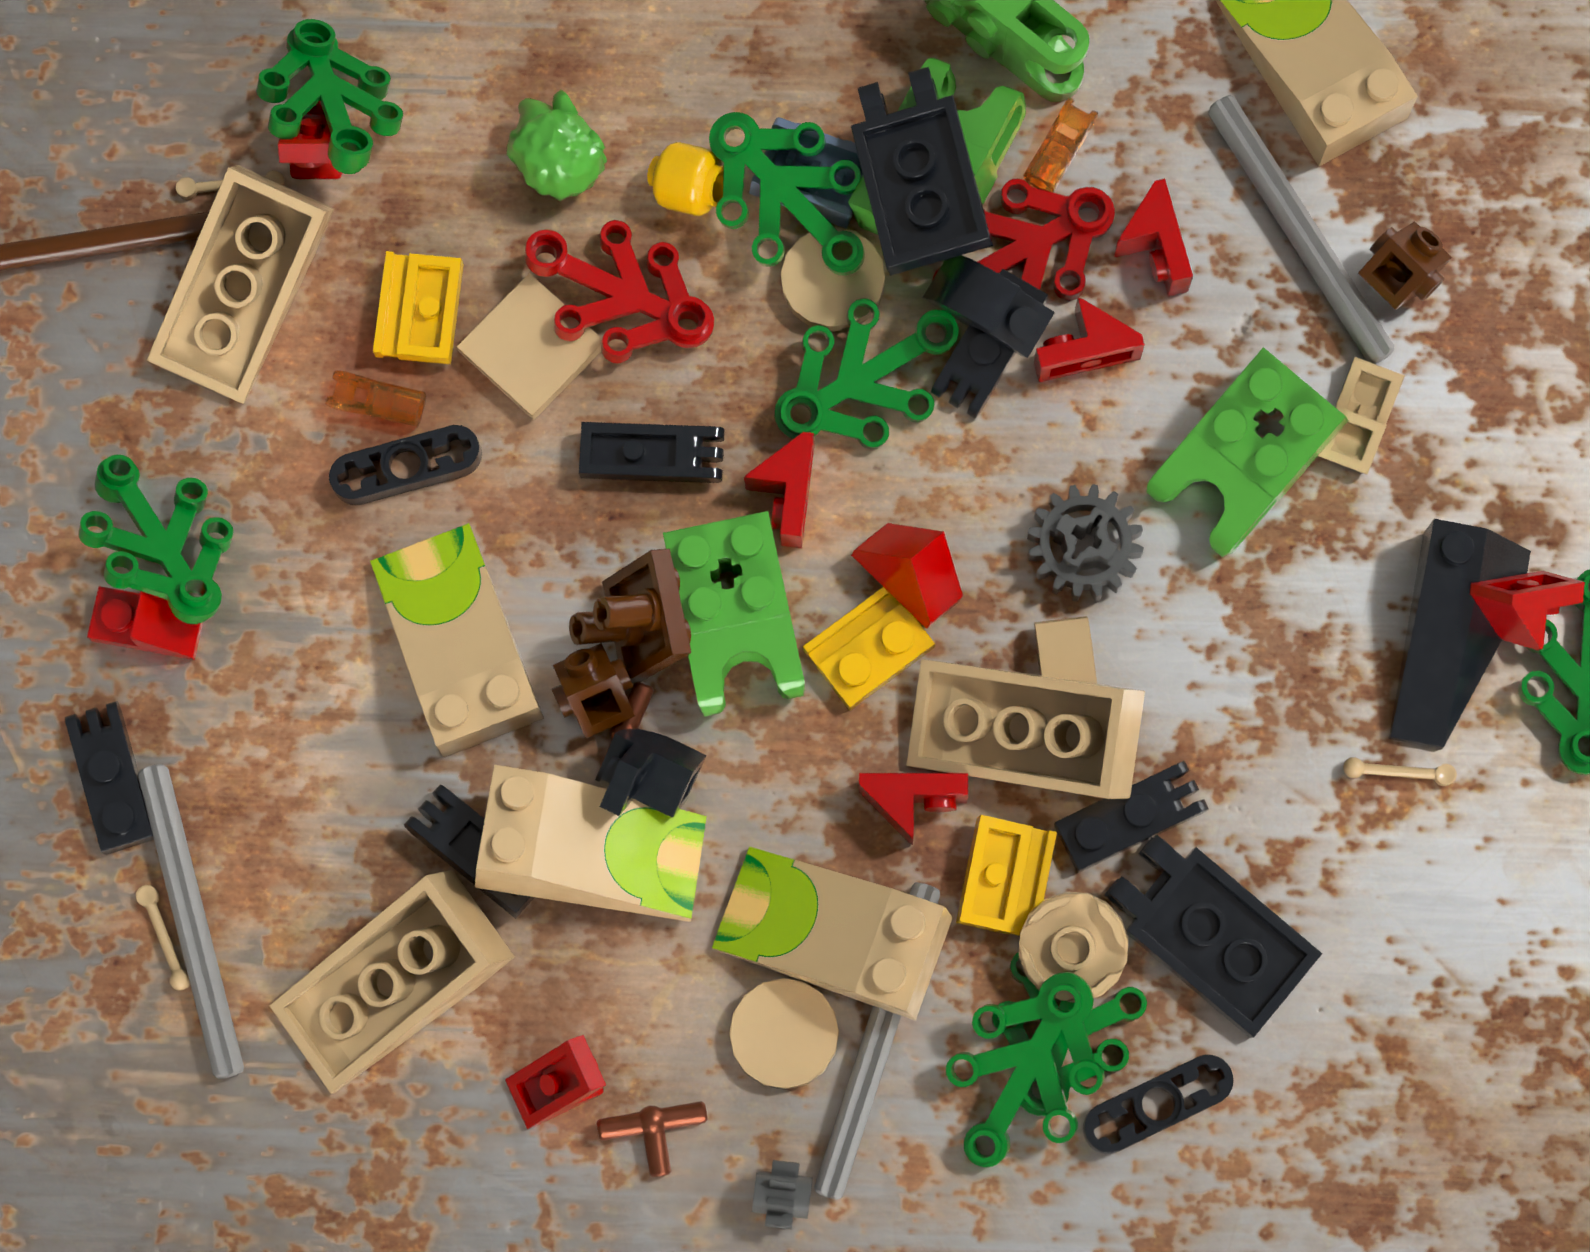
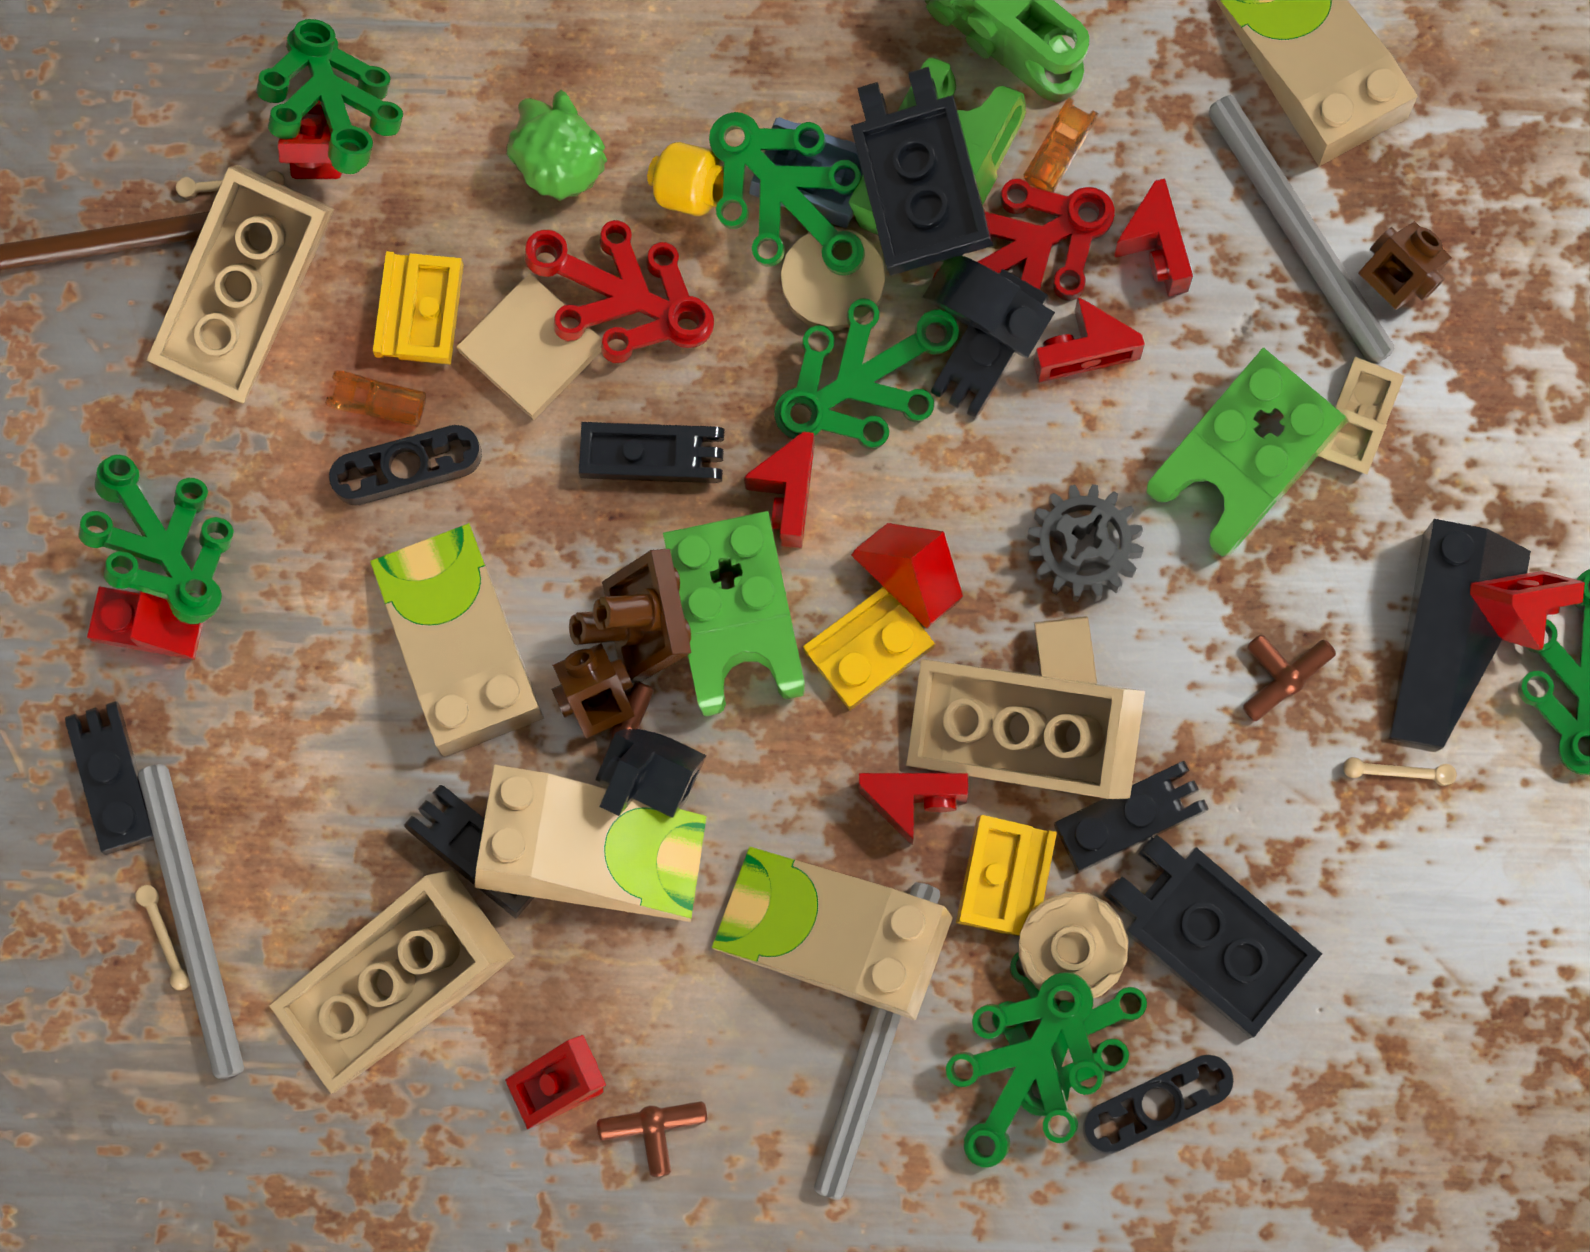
tan tile [729,978,839,1089] -> none
dark grey gear [752,1160,813,1230] -> none
none -> copper piece [1243,635,1336,721]

